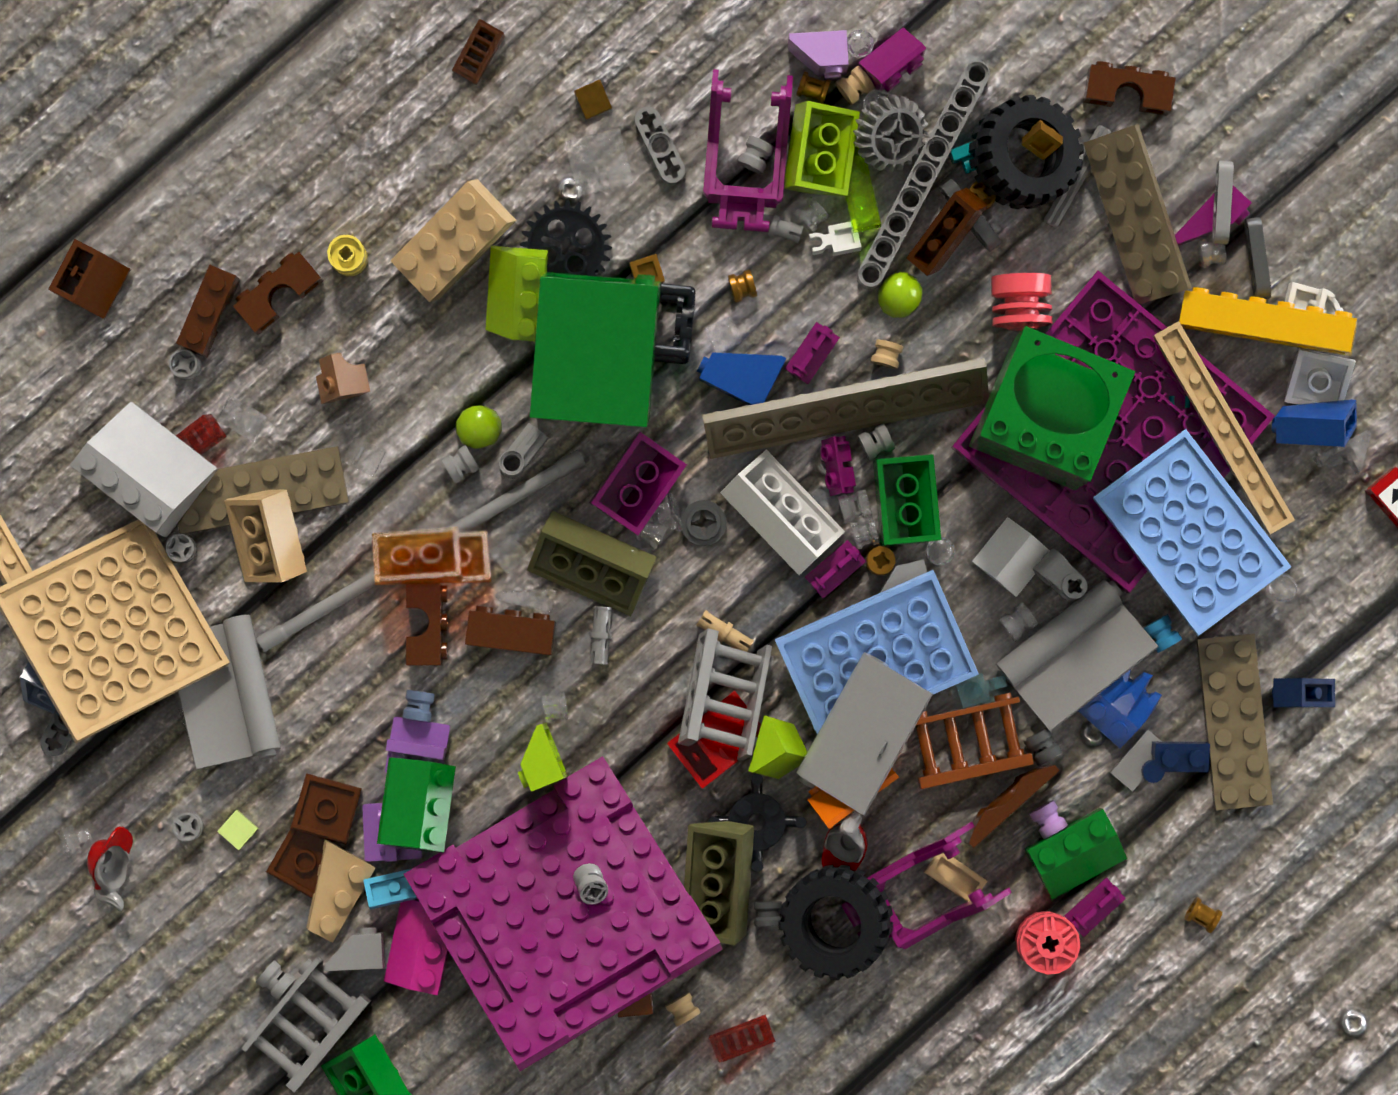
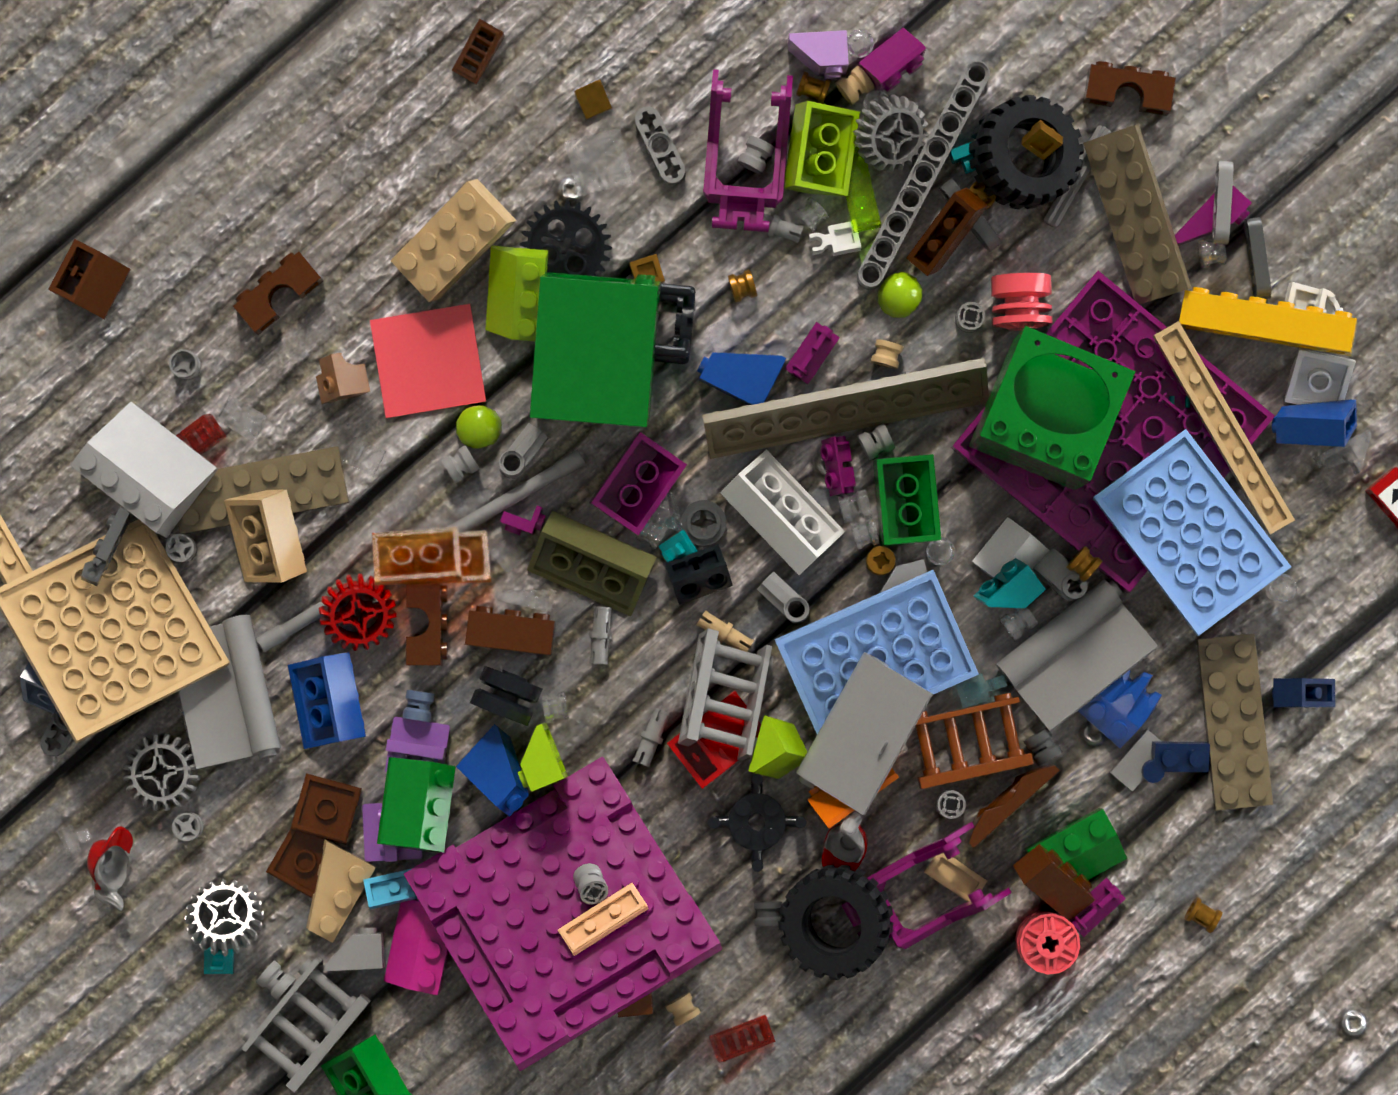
reddish brown arch [176,265,240,358] -> none
yellowish green tile [217,810,259,850] -> none
light yellow wheel [327,235,368,277] -> none
olive slope [684,821,754,946] -> none
magenta hinge [805,540,866,598] -> none
lavender wheel [1029,800,1068,839] -> none
dark azure wheel [1144,614,1182,653] -> none
none -> dark grey hinge [81,507,130,586]
none -> light grey gear [123,734,201,811]
none -> light grey gear [185,879,264,956]
none -> teal tile [204,947,234,974]
none -> blue slope [288,652,366,749]
none -> red gear [319,573,397,651]
none -> coral piece [370,304,486,418]
none -> blue slope [456,724,529,817]
none -> black wheel [470,666,543,726]
none -> magenta bracket [500,505,546,536]
none -> light nougat tile [558,883,649,956]
none -> light grey pin [632,708,671,767]
none -> teal tile [658,530,697,562]
none -> black brick [664,544,733,605]
none -> light grey piece [757,571,810,624]
none -> light grey wheel [935,790,966,819]
none -> light grey wheel [955,302,985,333]
none -> teal slope [973,558,1046,608]
none -> reddish brown brick [1013,844,1095,921]
none -> pearl gold wheel [1066,546,1102,582]

